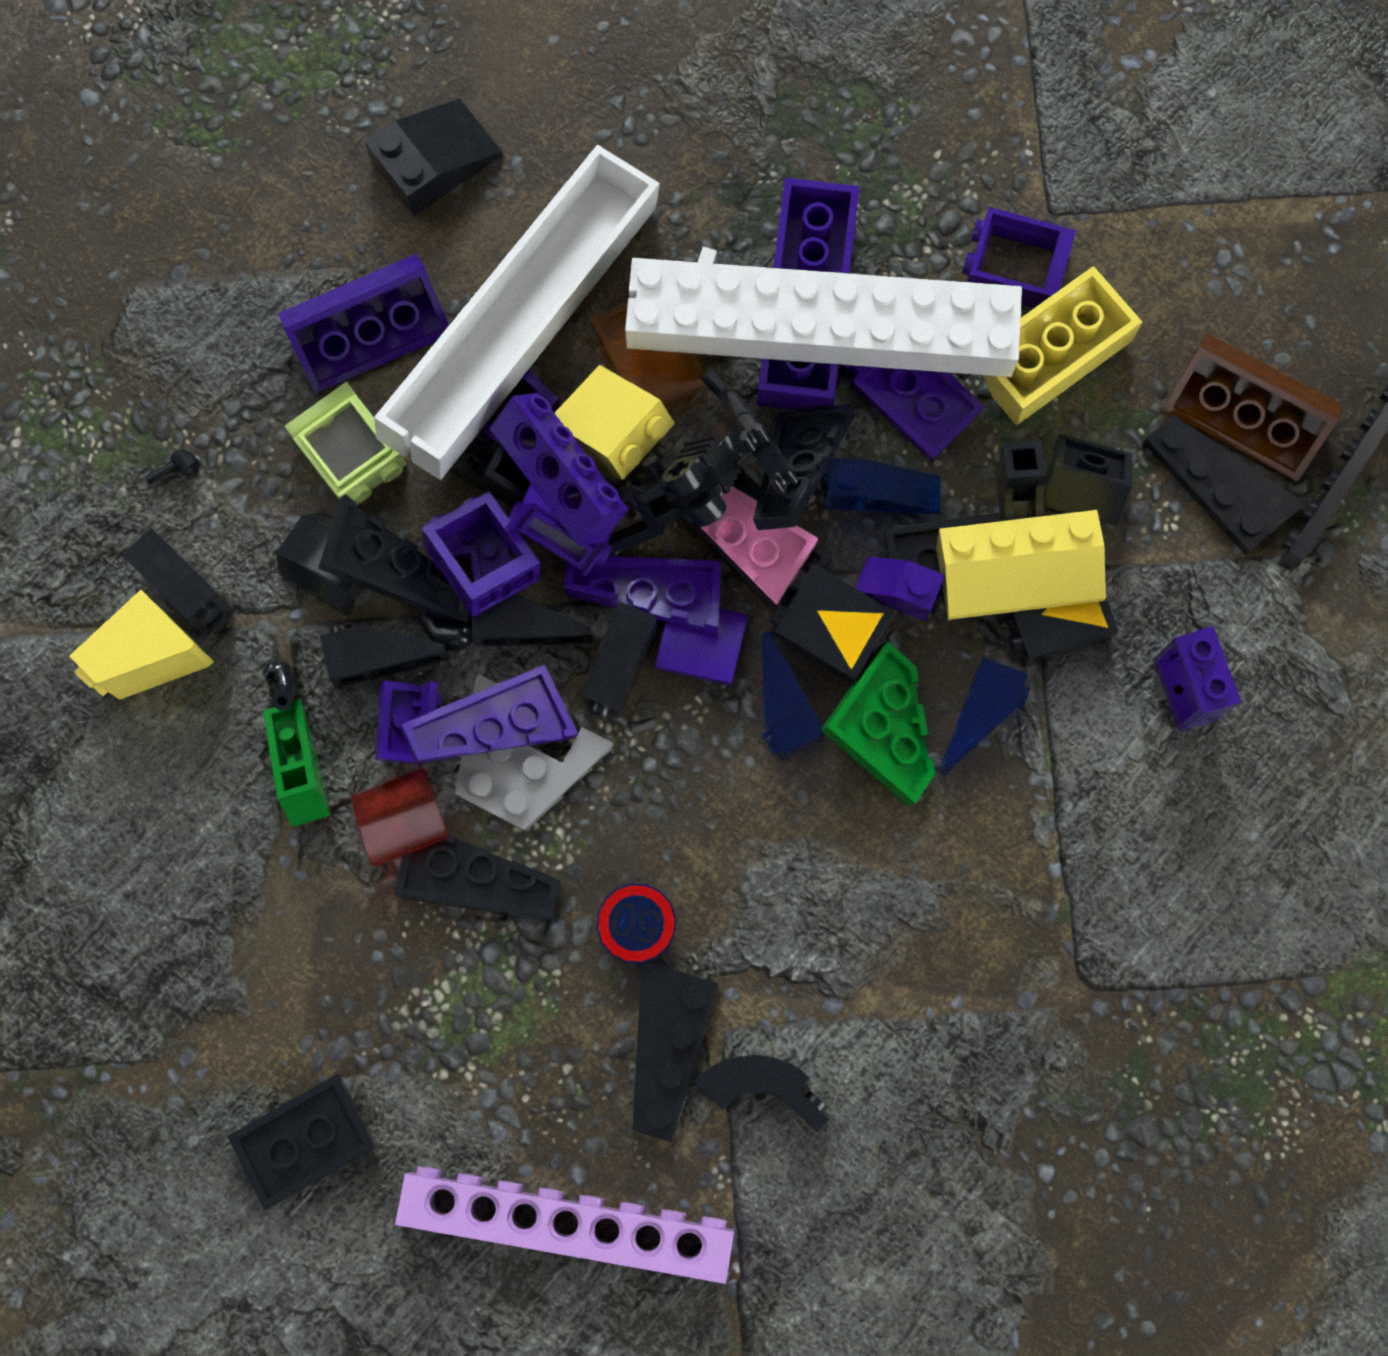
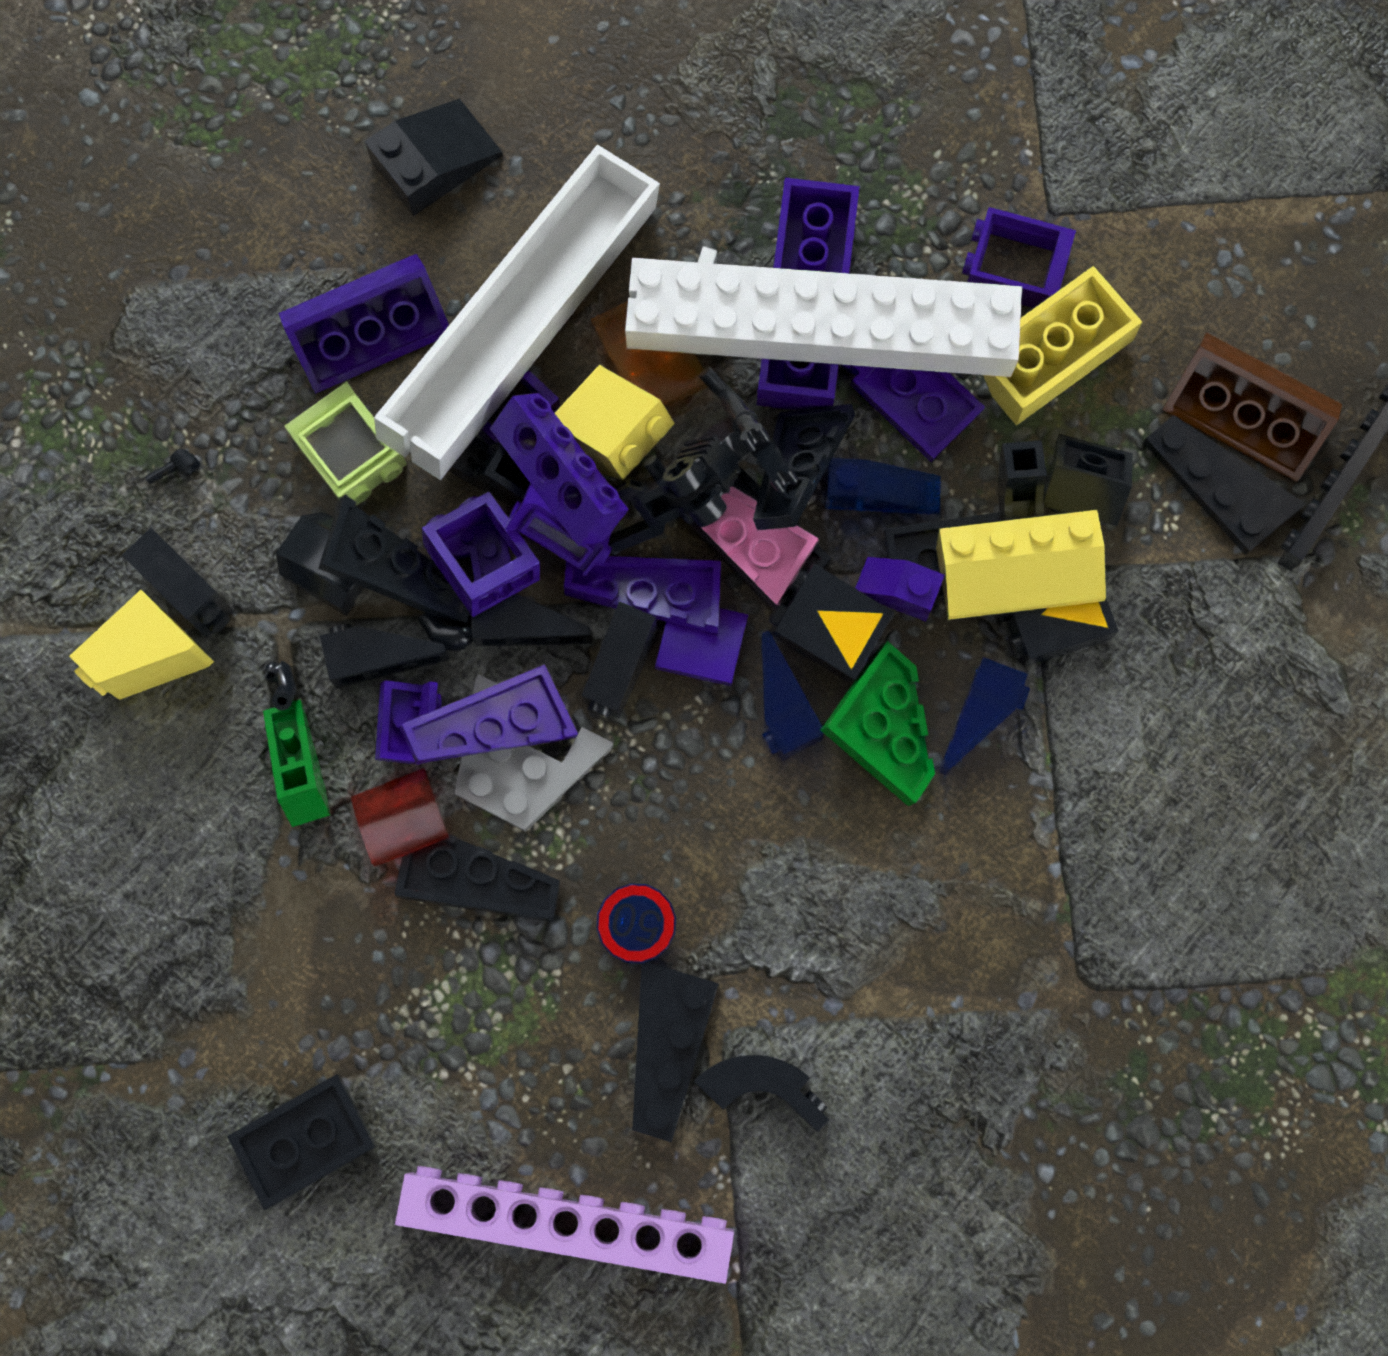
dark purple window [1153,626,1241,732] -> none

